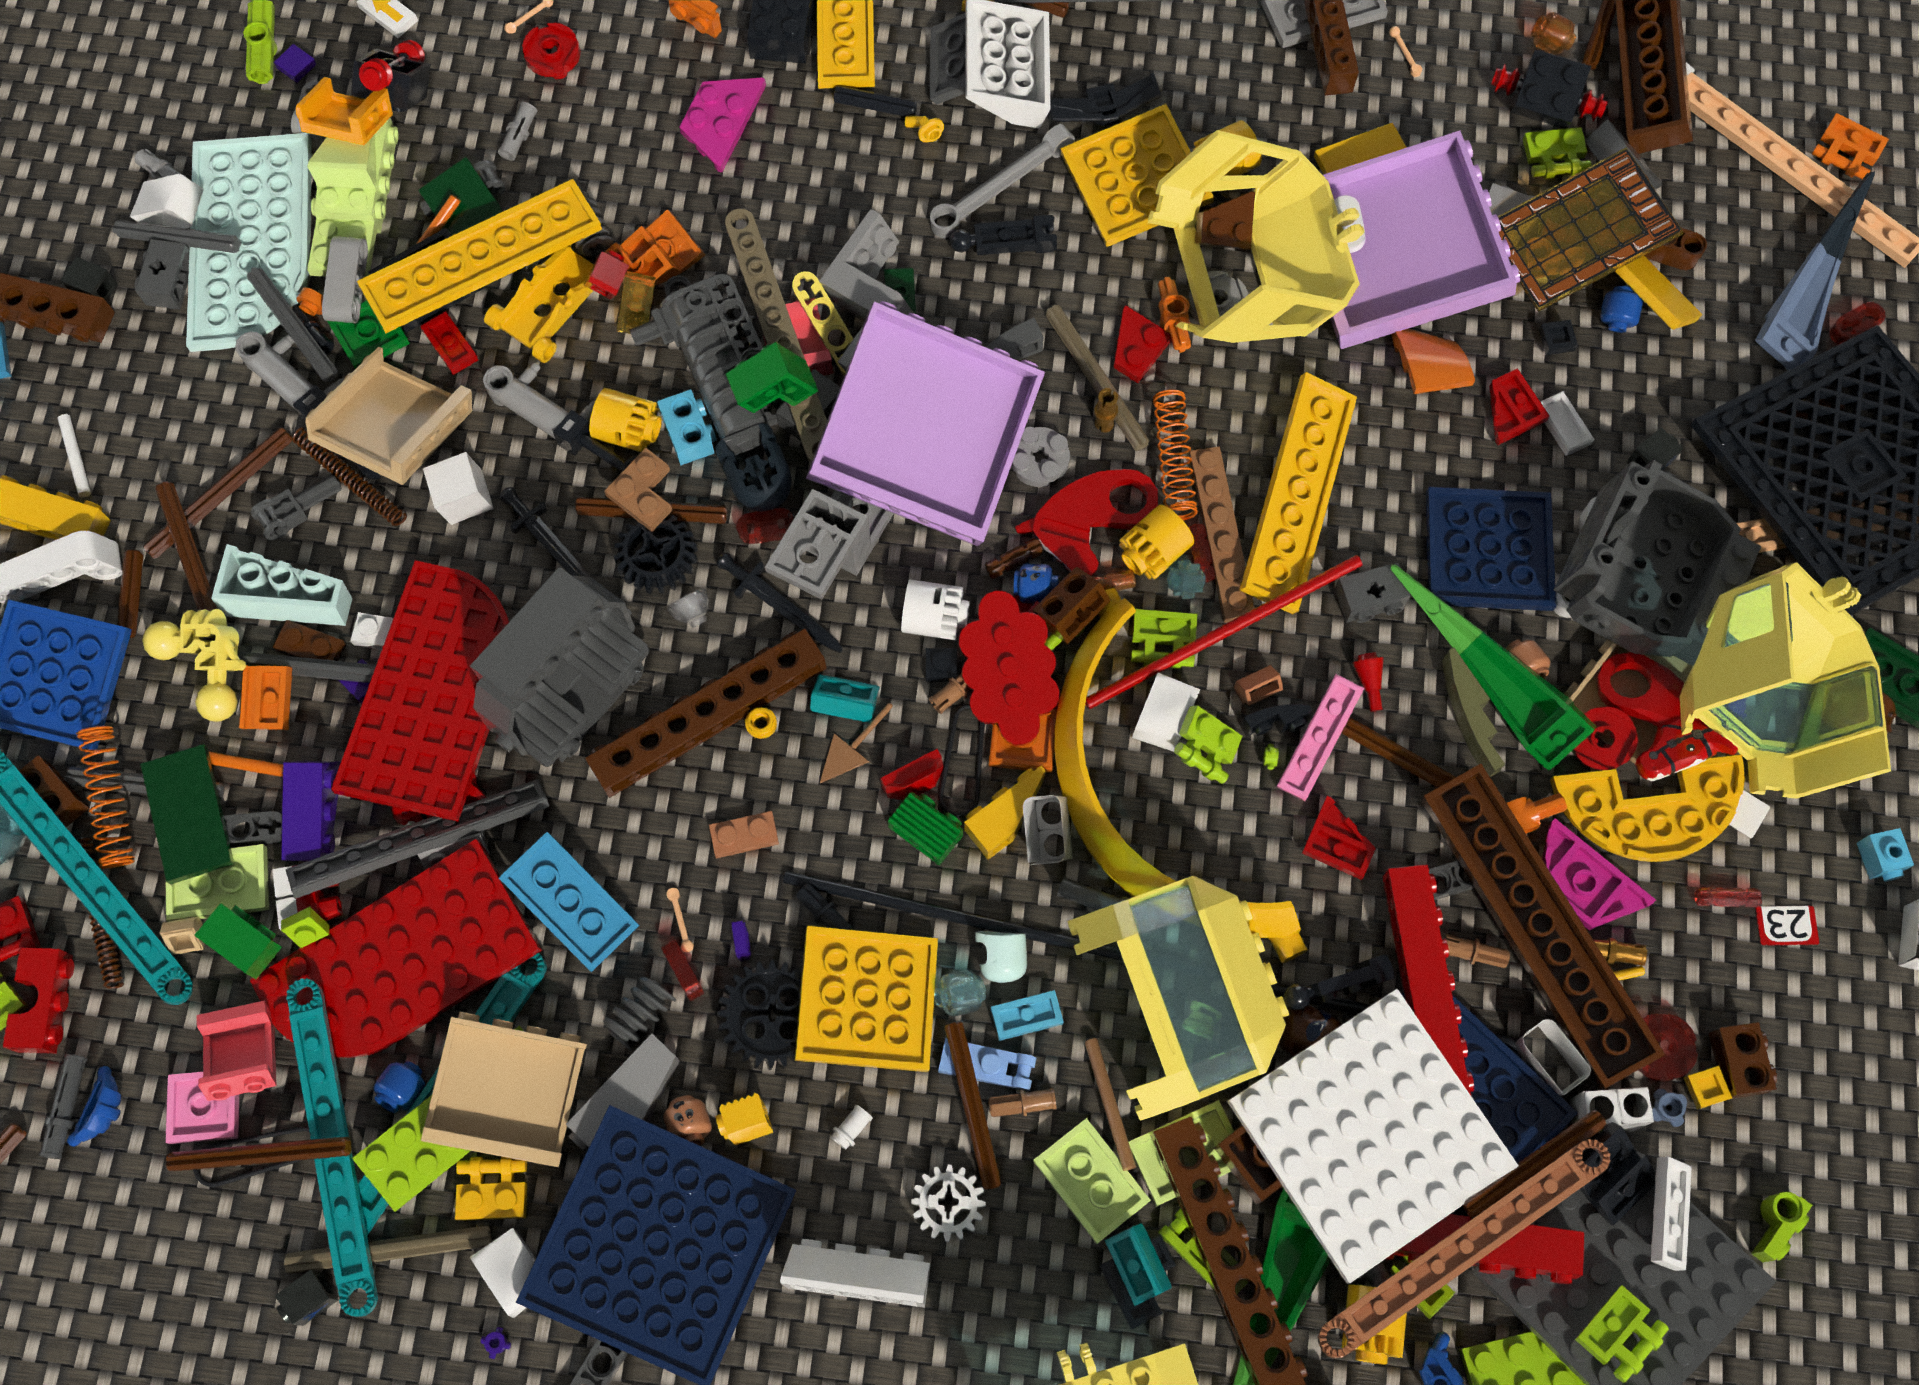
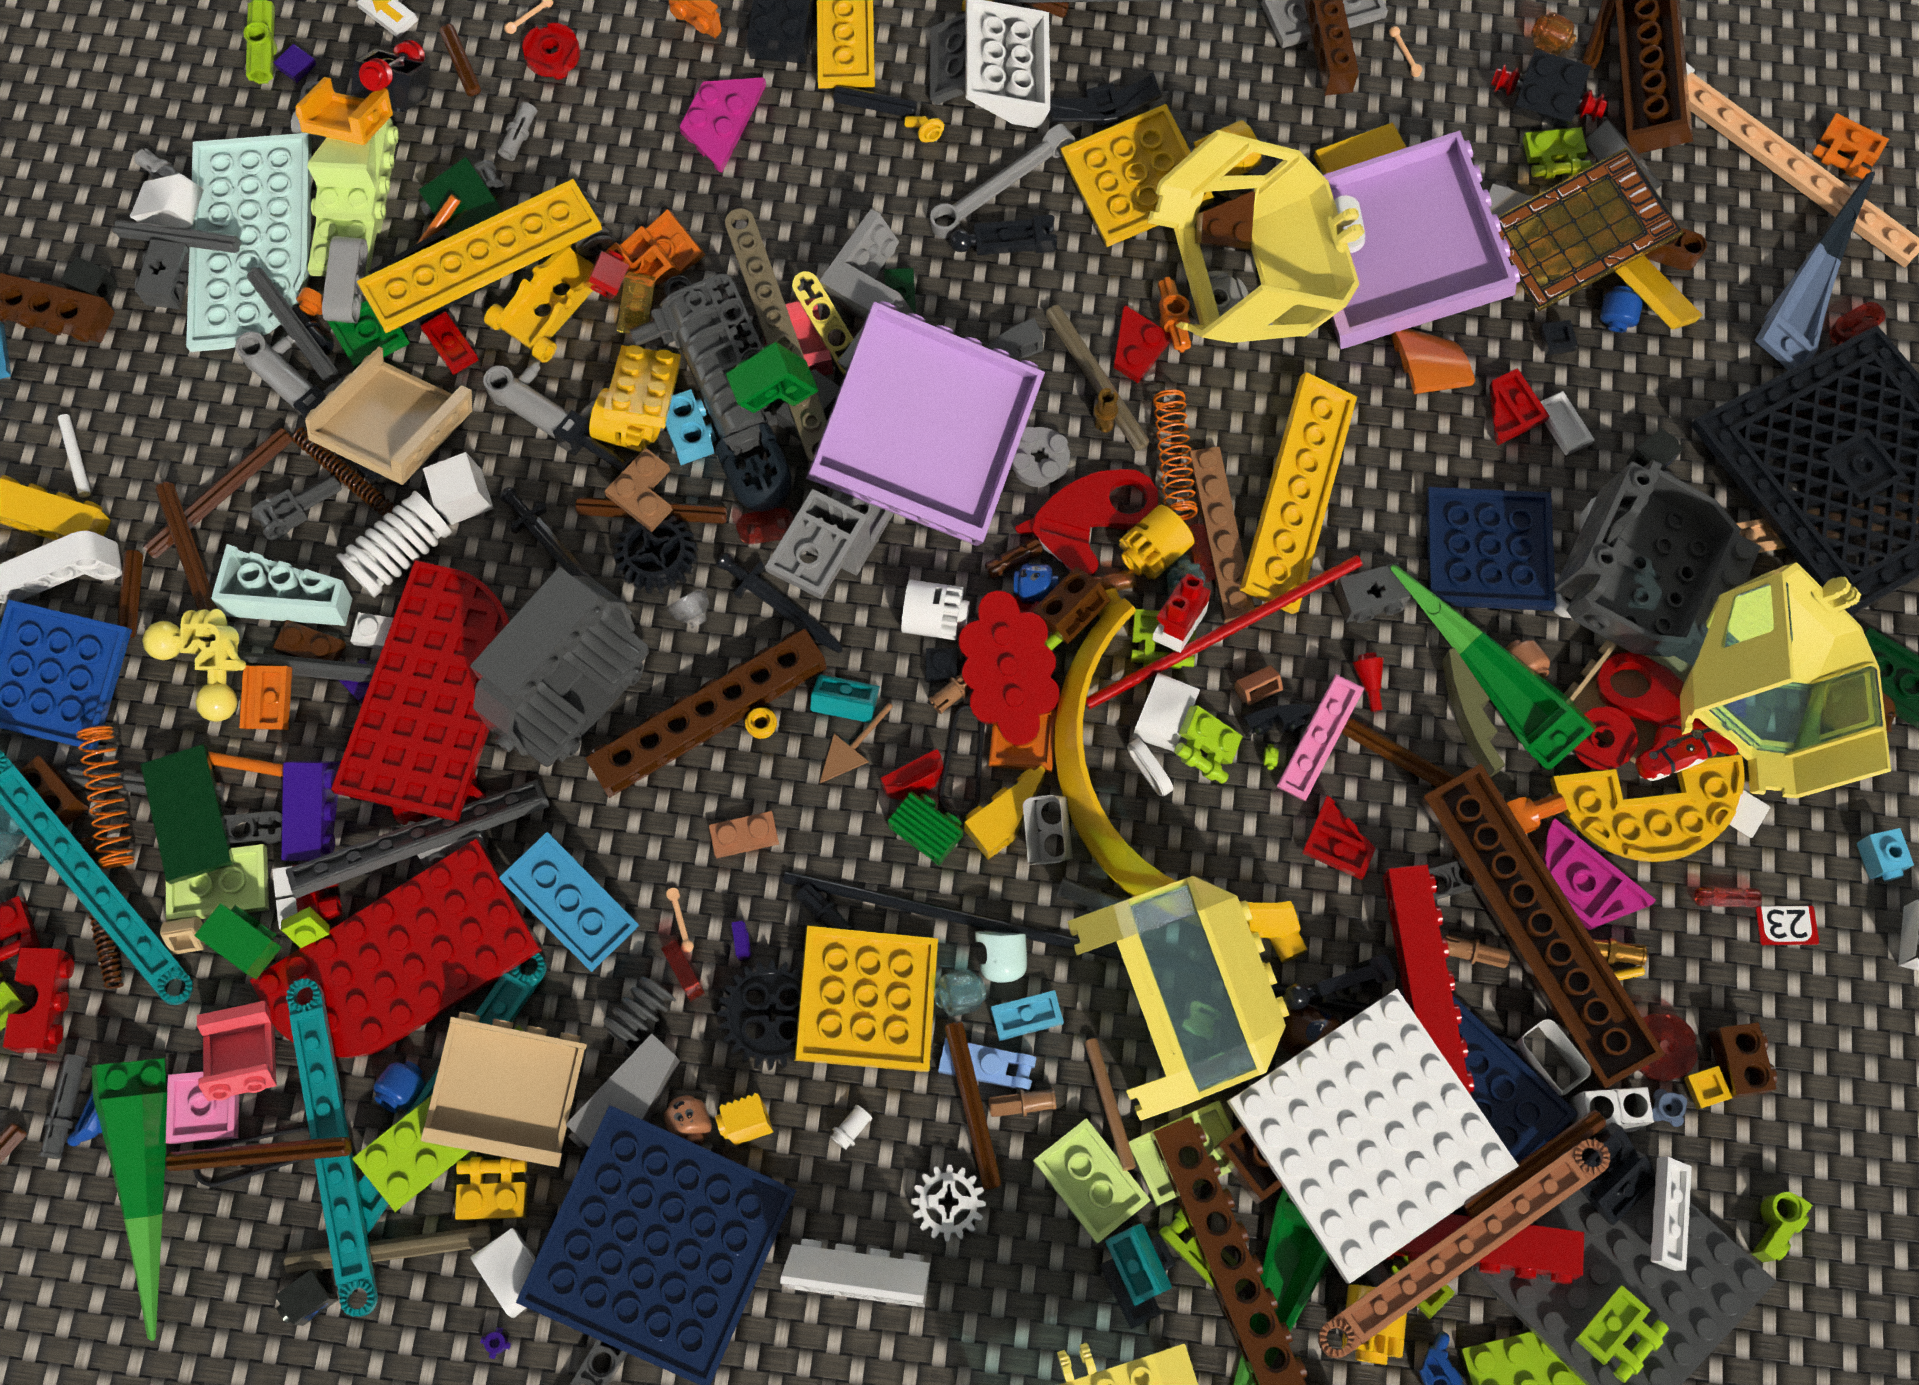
none -> green plate [92,1058,167,1341]
none -> white piece [336,490,452,598]
none -> reddish brown axle [439,23,481,97]
none -> yellow plate [603,345,681,428]
none -> white tile [1127,738,1173,797]
none -> red hips [1152,574,1211,653]

